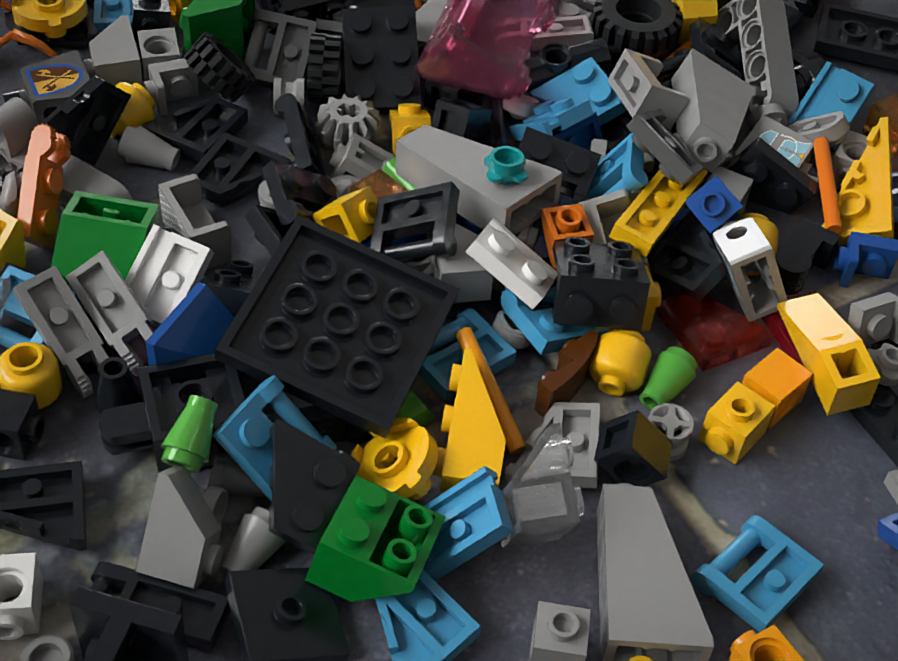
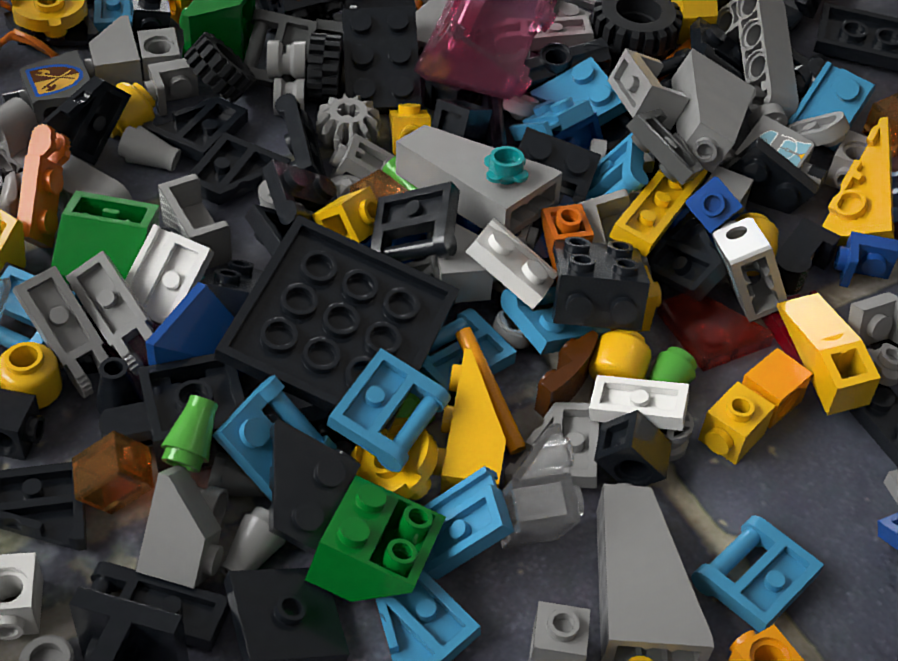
orange bar [813,137,842,234] -> none
none -> clear orange brick [72,431,154,515]
none -> light grey wheel [267,40,307,79]
none -> dark azure plate [327,348,451,472]
none -> white plate [589,375,689,431]

